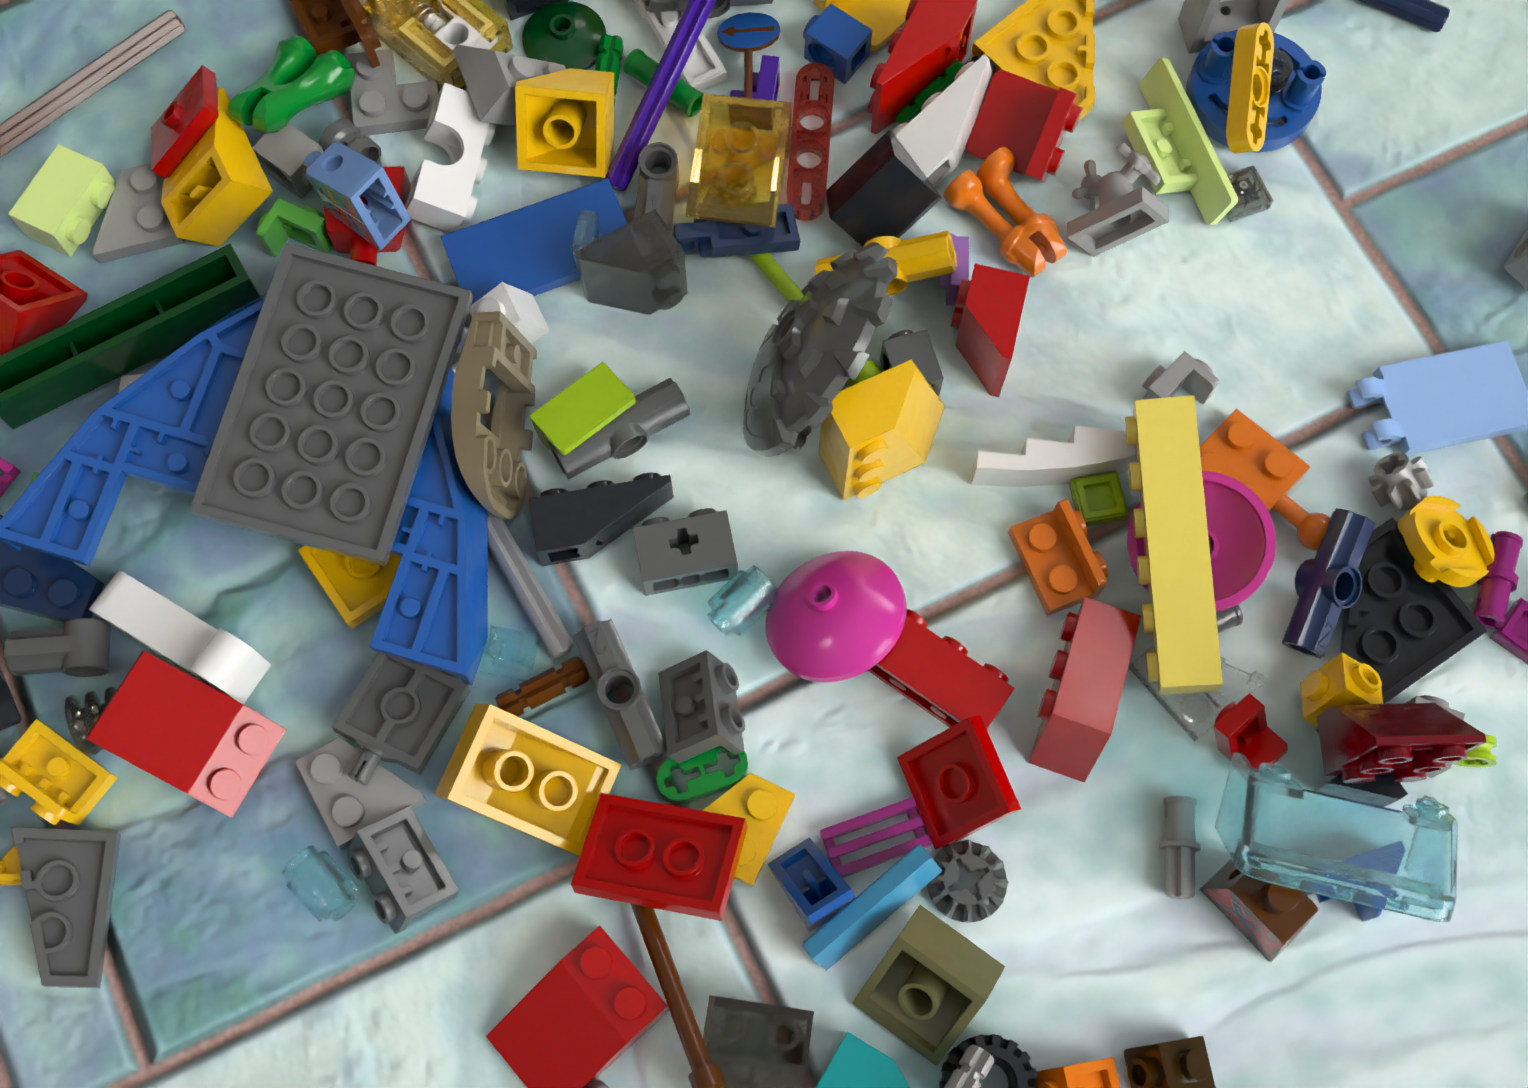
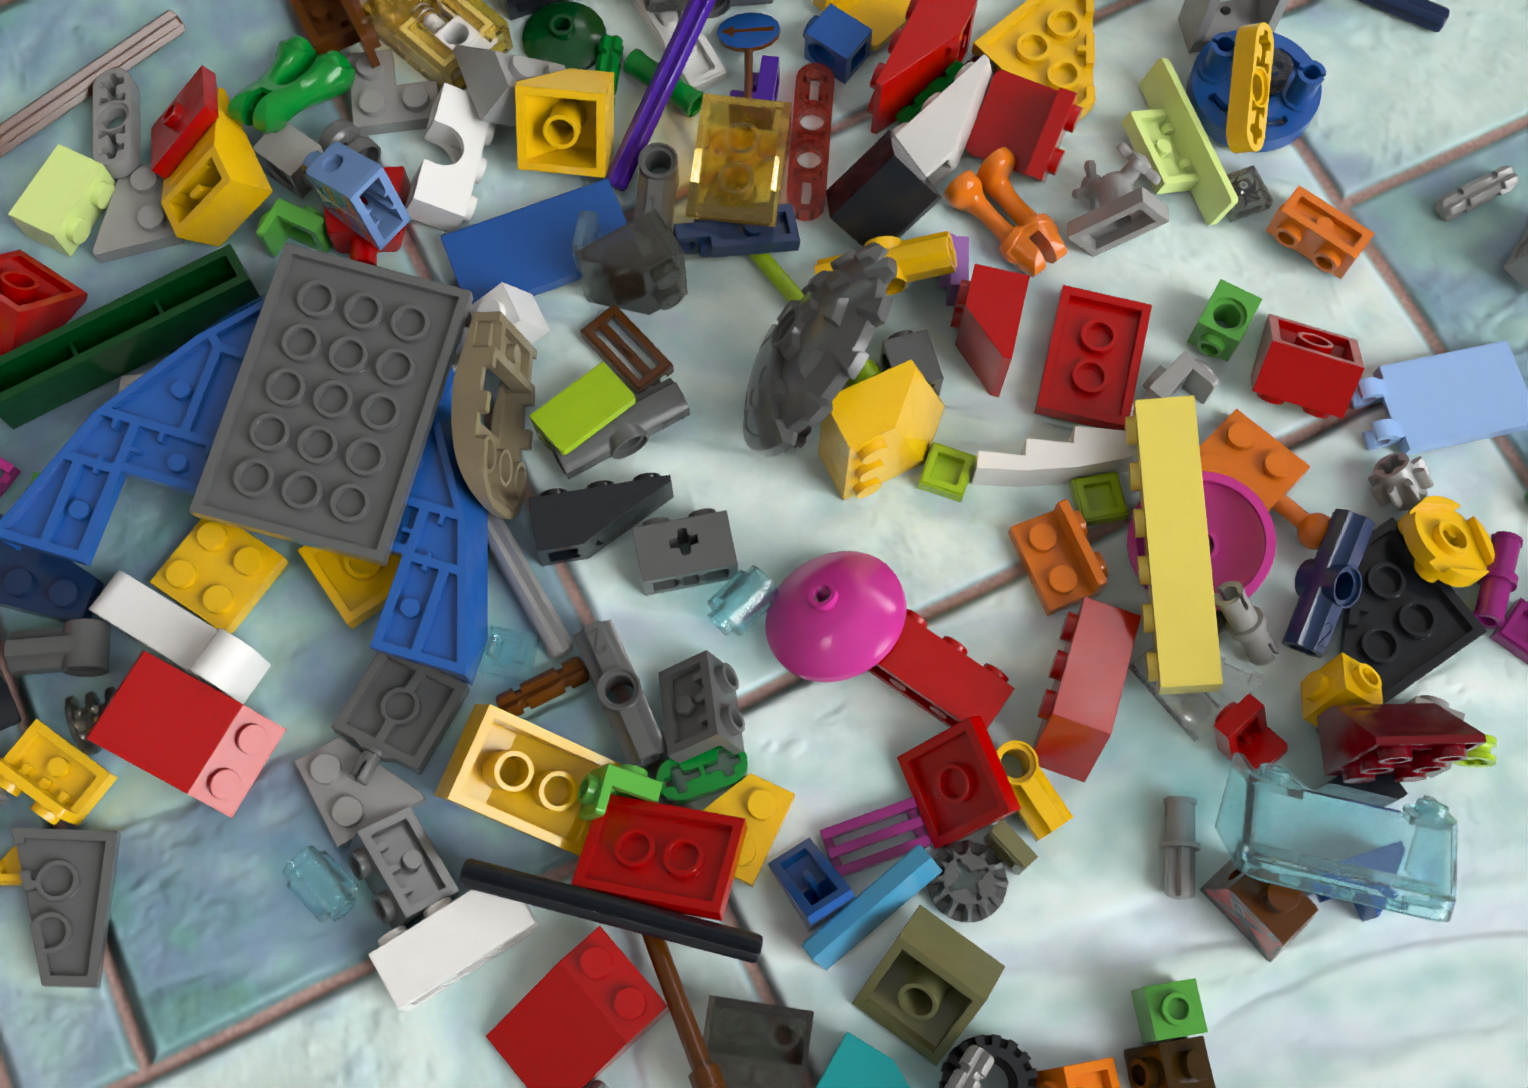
none -> light grey beam [92,68,141,179]
none -> yellow plate [150,518,289,634]
none -> white brick [368,889,542,1012]
none -> black axle [459,858,763,963]
none -> bright green bracket [577,764,663,821]
none -> reddish brown tile [580,304,674,395]
none -> lime tile [917,442,976,503]
none -> olive tile [984,819,1038,875]
none -> yellow piece [996,740,1073,842]
none -> red plate [1034,285,1152,431]
none -> bright green brick [1131,978,1208,1043]
none -> bright green brick [1187,279,1262,362]
none -> light grey pin [1214,581,1279,666]
none -> red slope [1251,314,1365,419]
none -> orange bracket [1266,185,1375,279]
none -> light grey axle [1434,166,1519,221]

